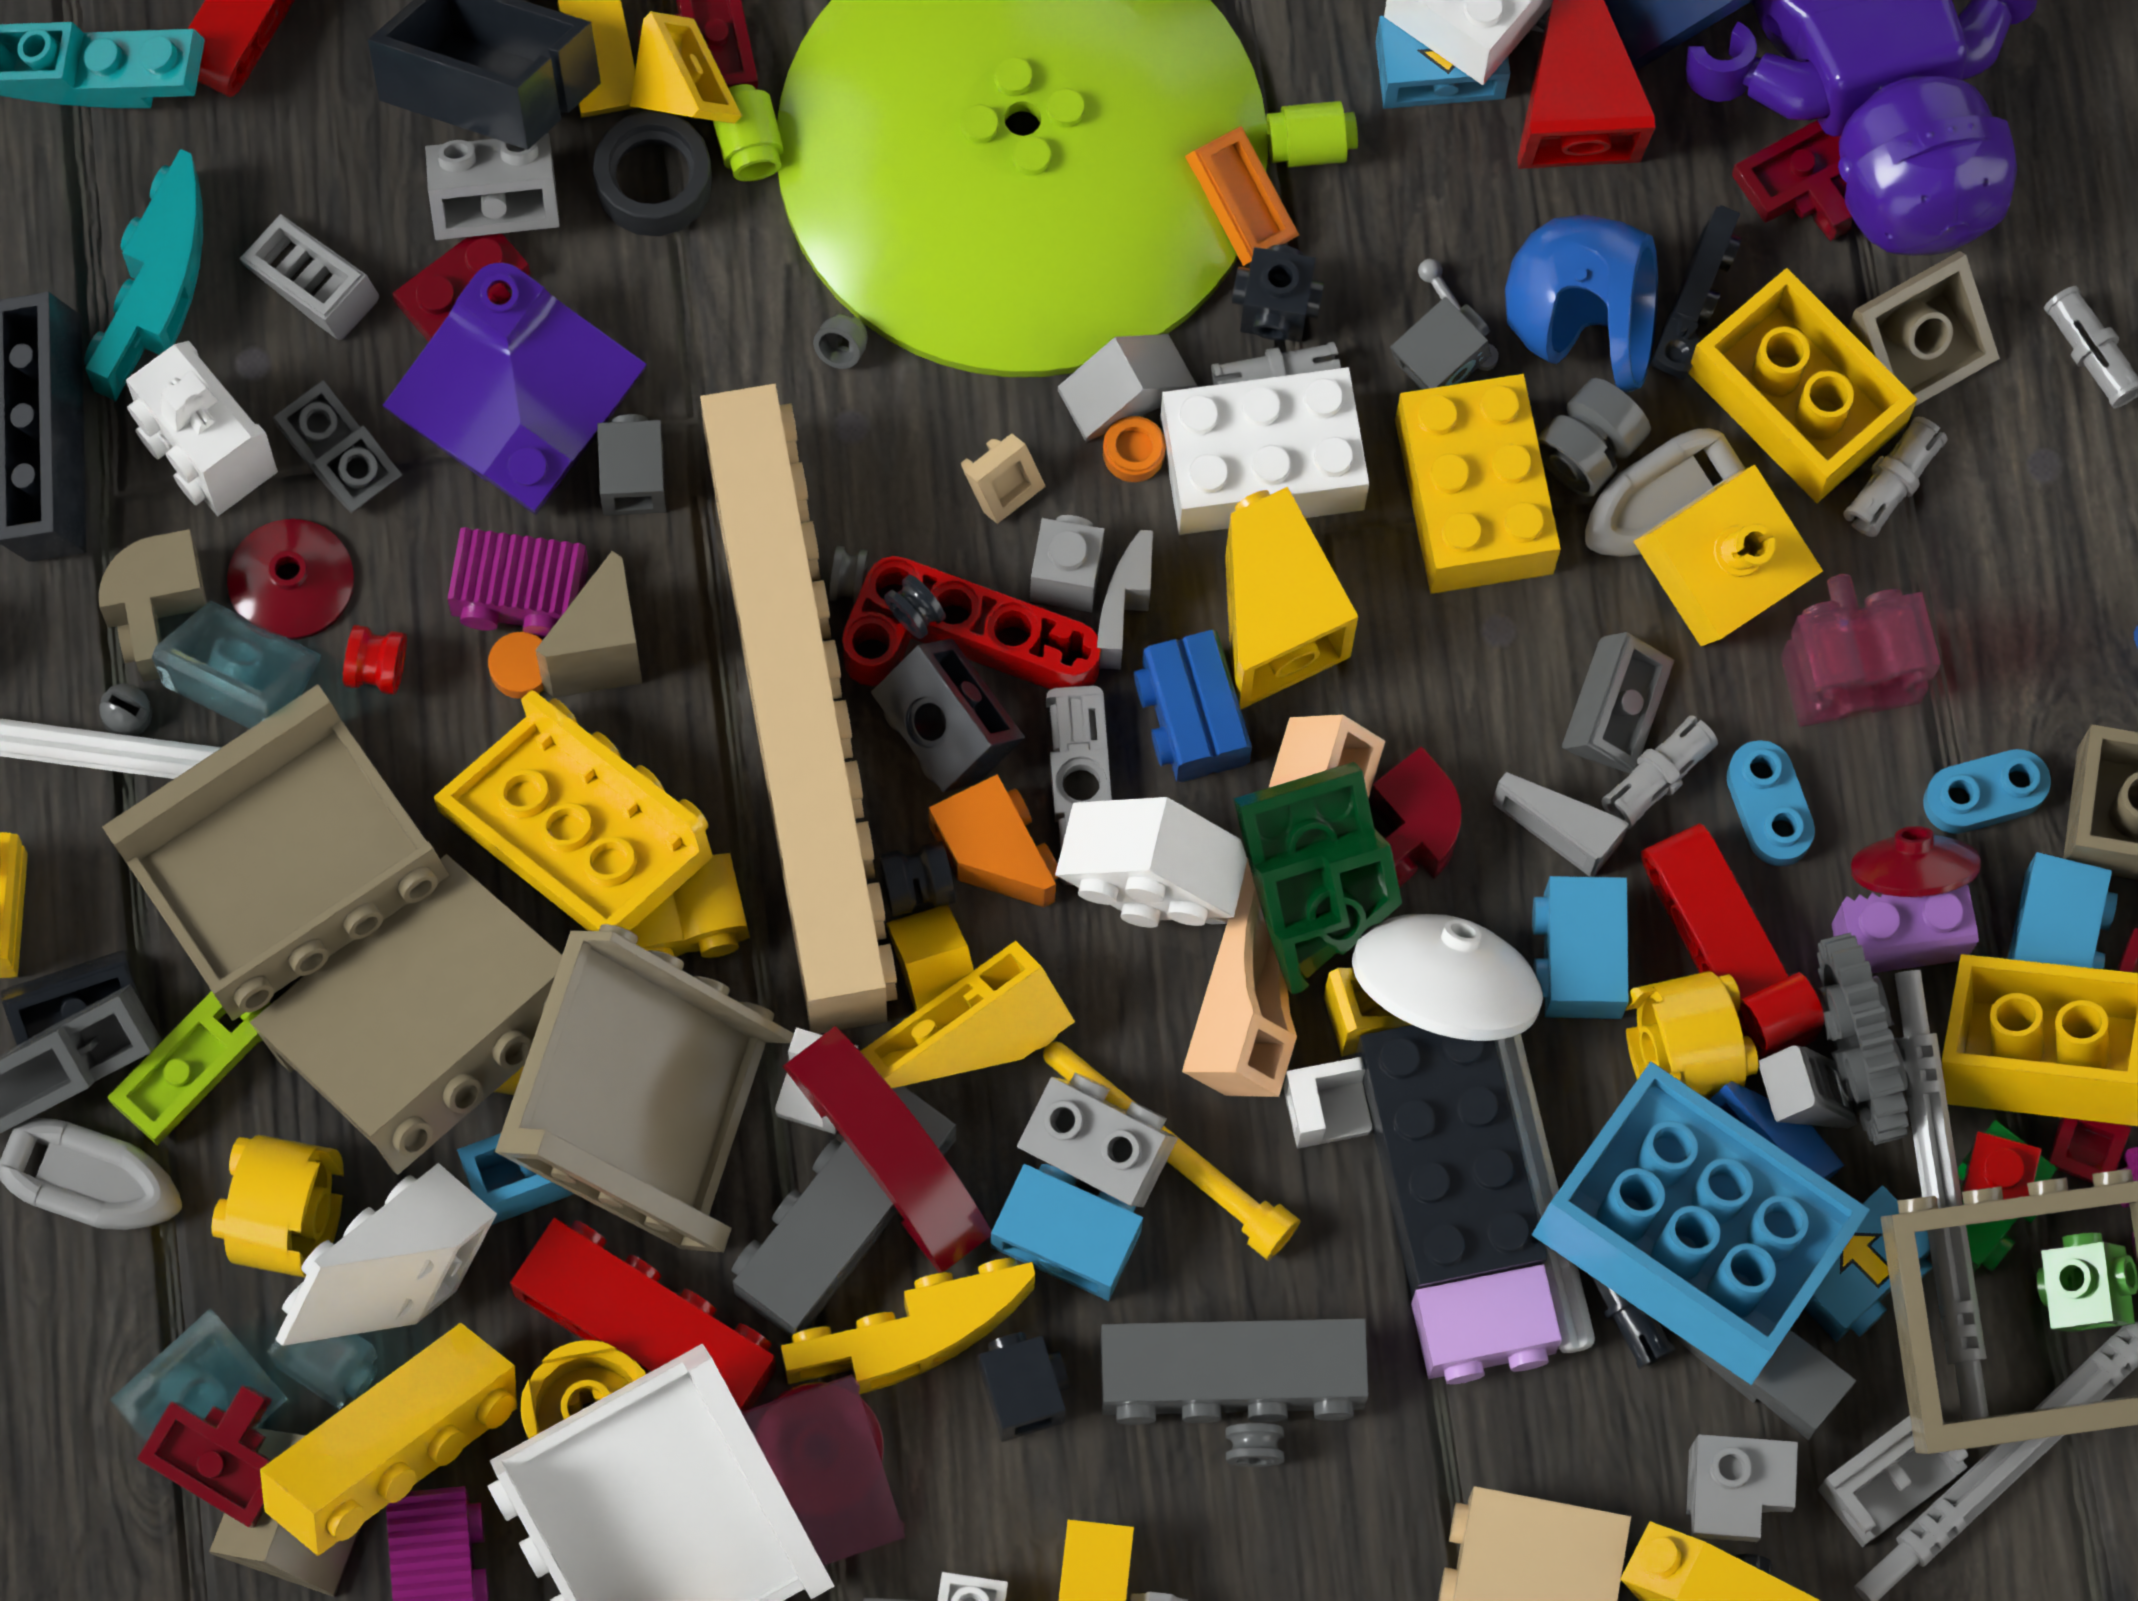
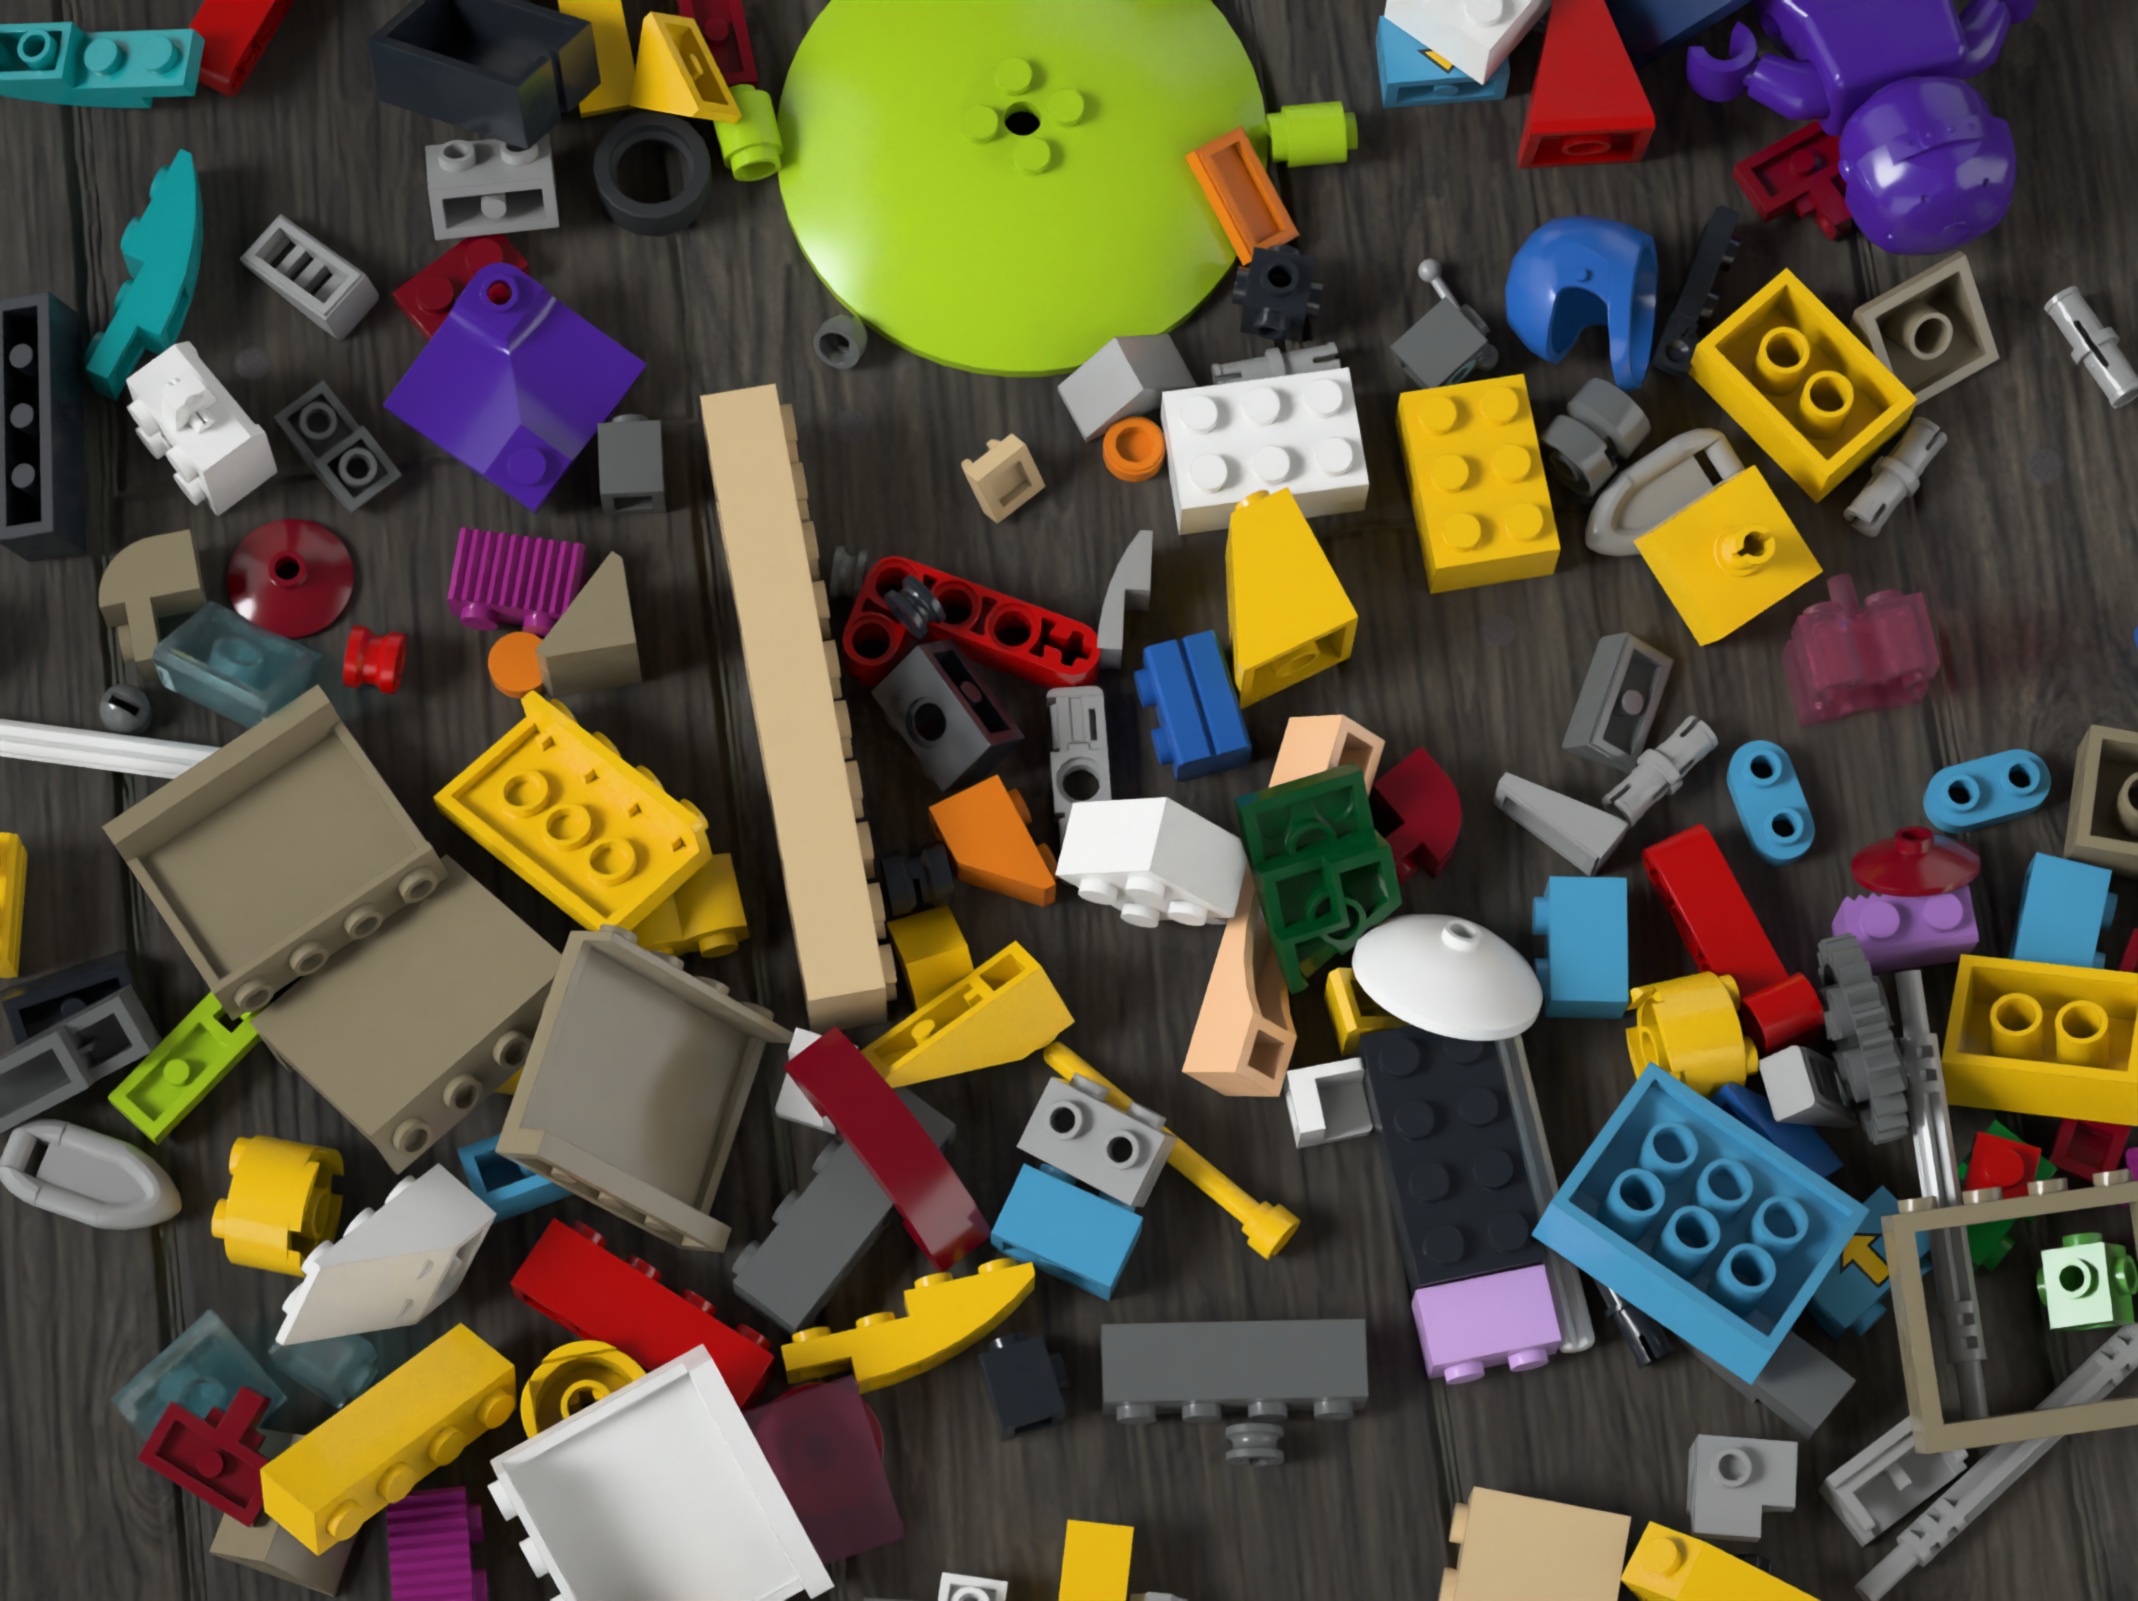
light grey brick [1030,515,1104,612] -> none

